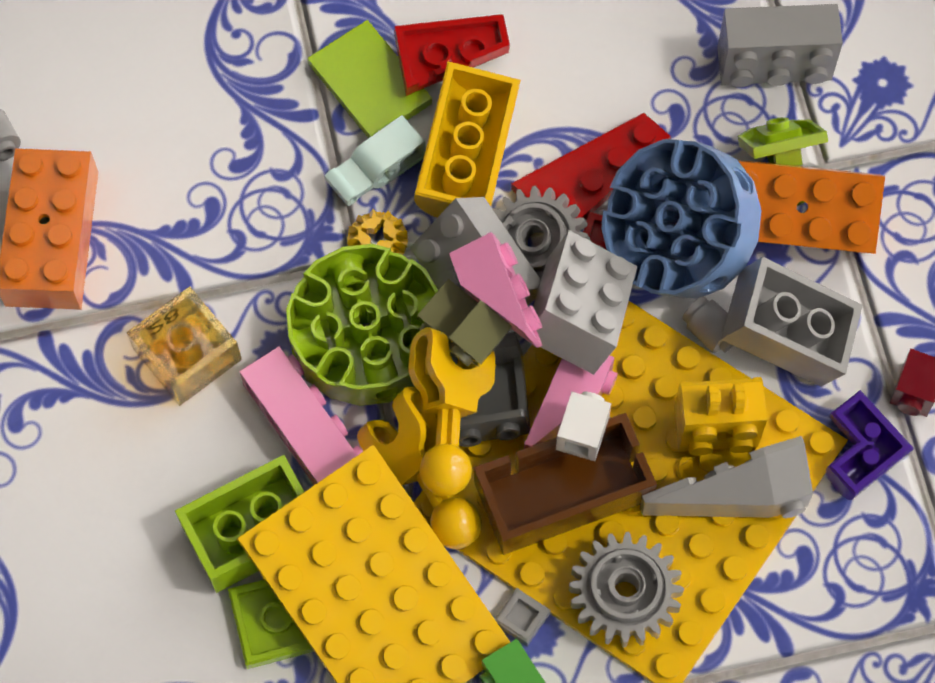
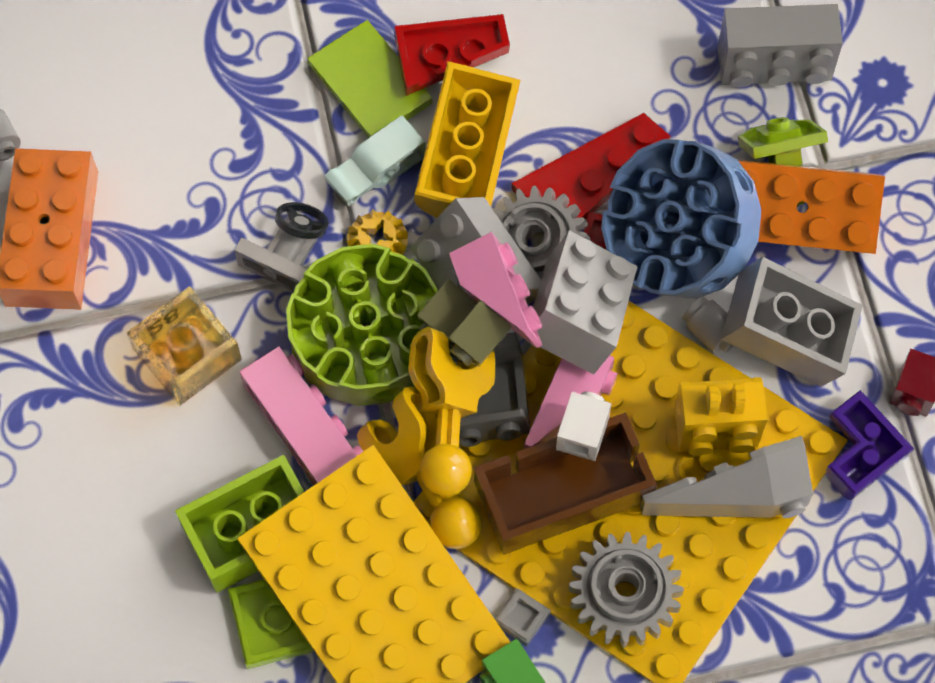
none -> light grey piece [234,202,329,292]

